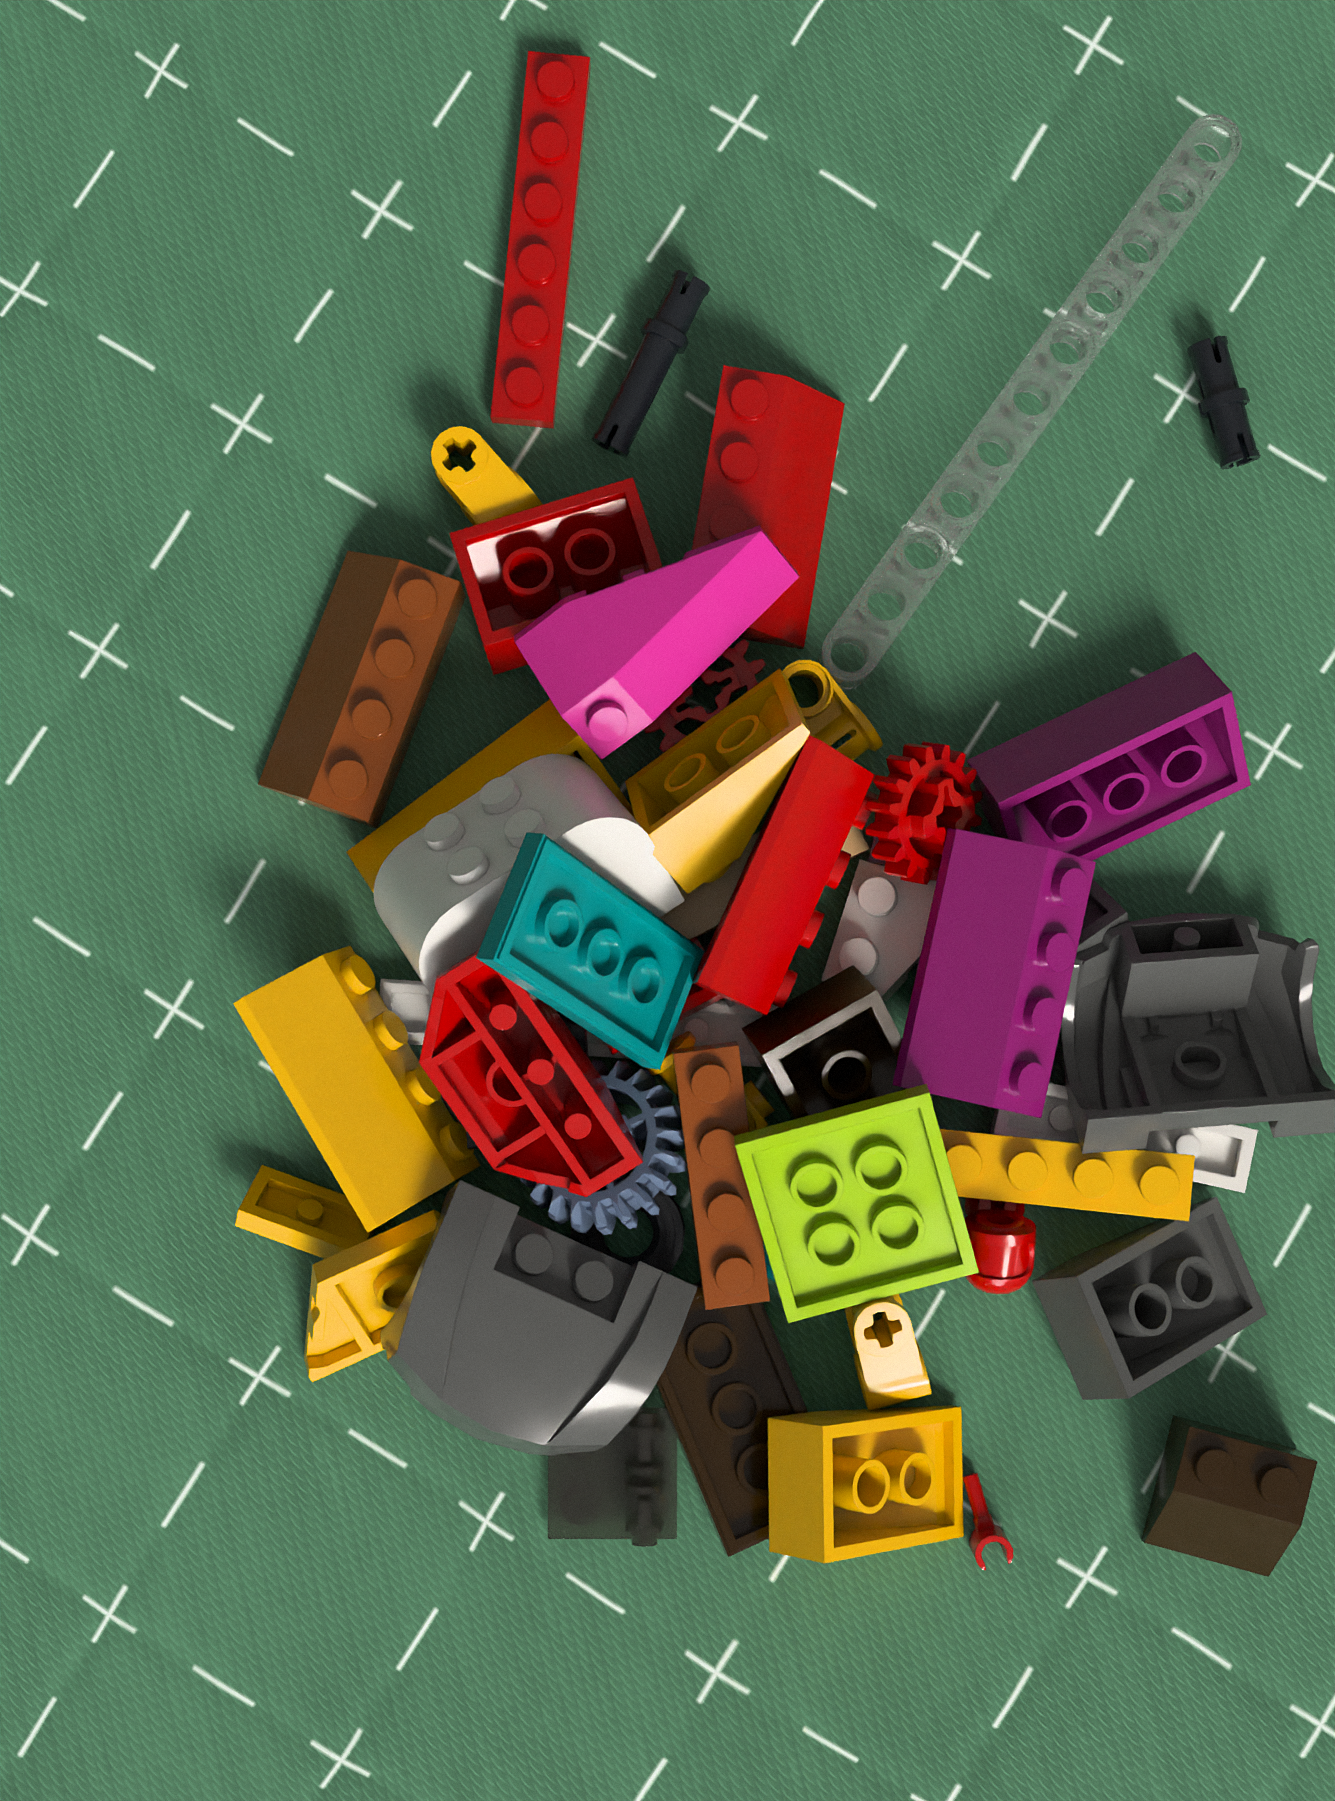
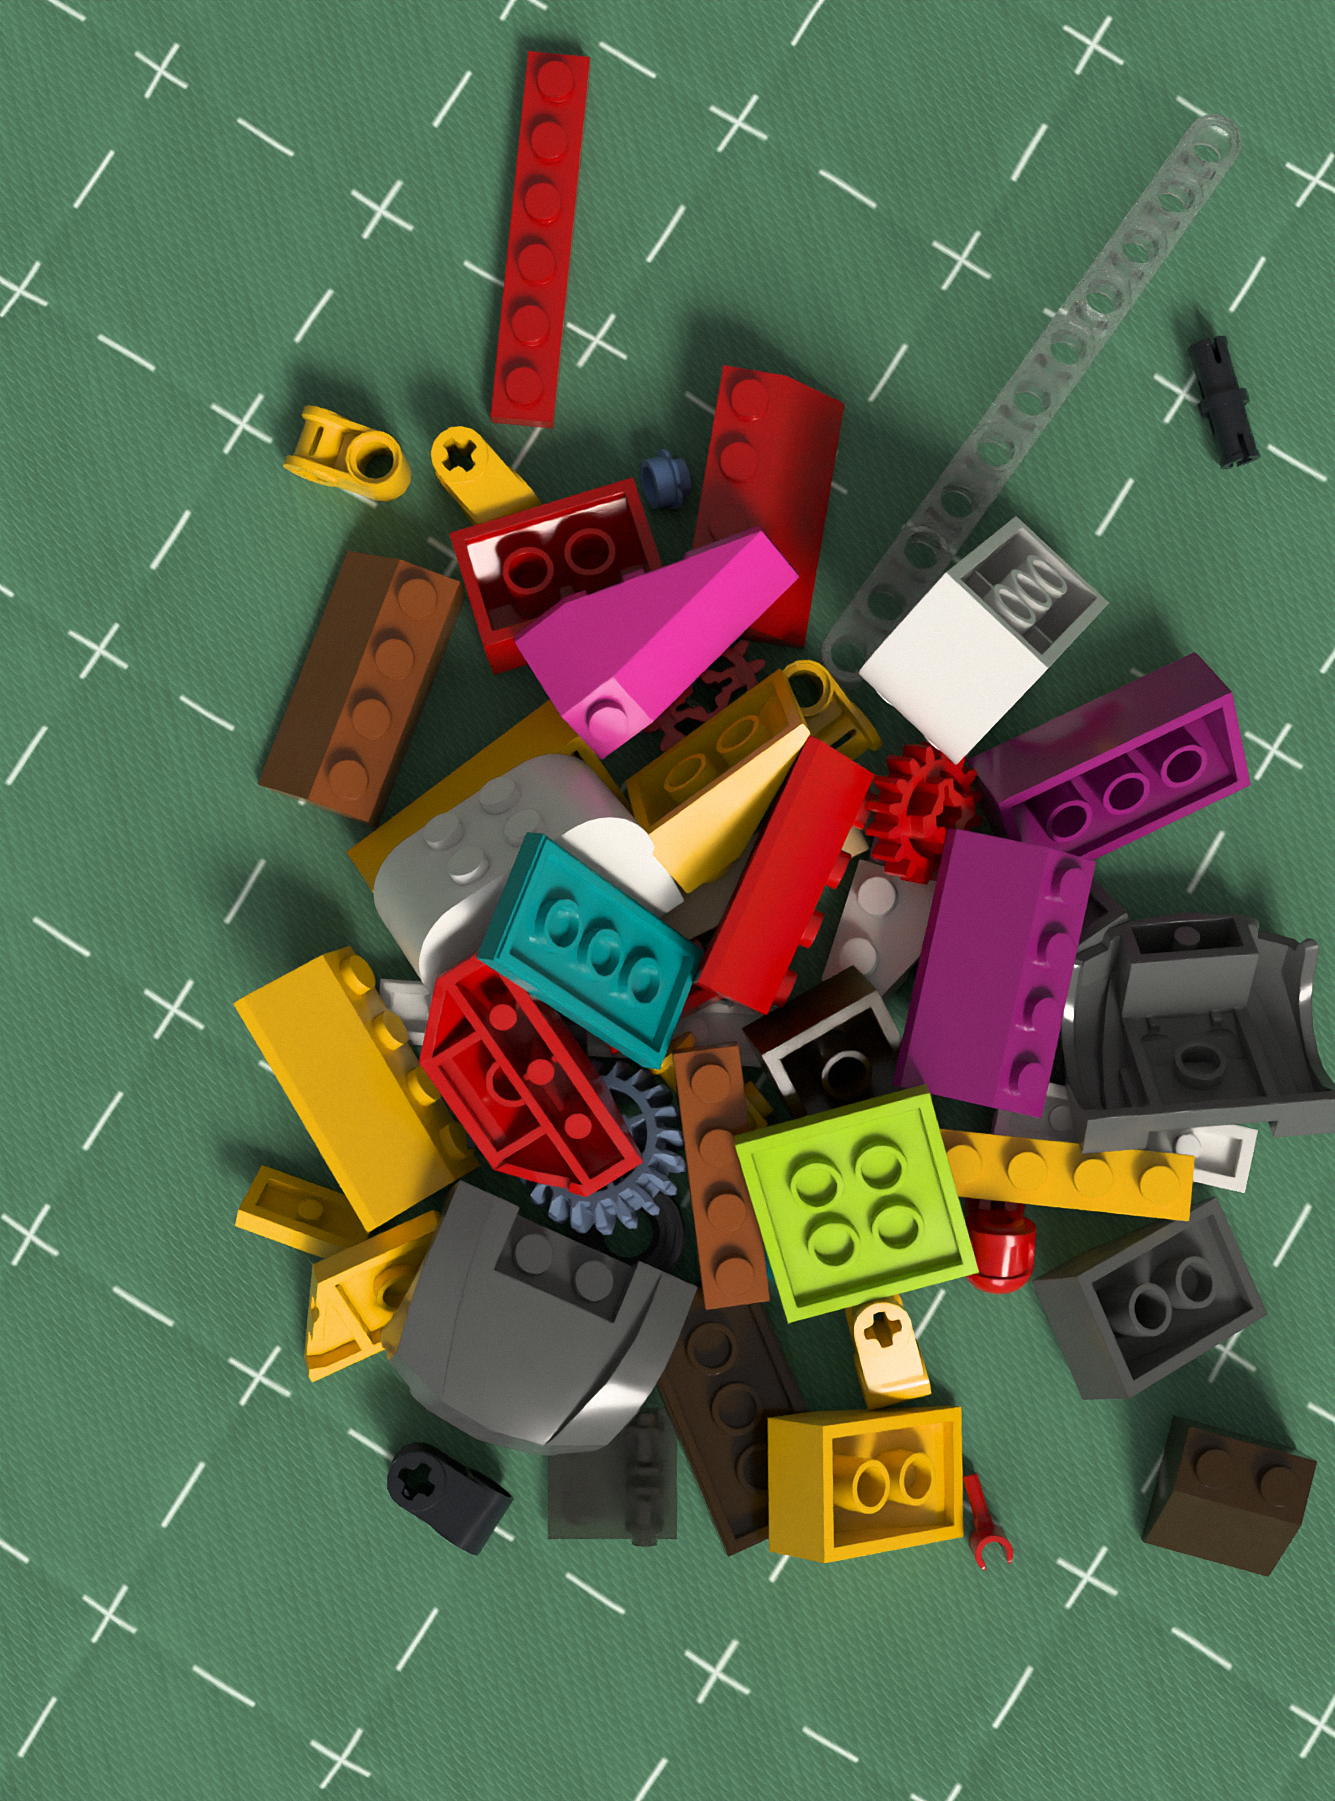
black pin [591,270,711,458] -> none
none -> yellow piece [283,405,412,502]
none -> black piece [387,1442,514,1556]
none -> medium blue plate [640,449,691,510]
none -> white brick [858,516,1109,765]

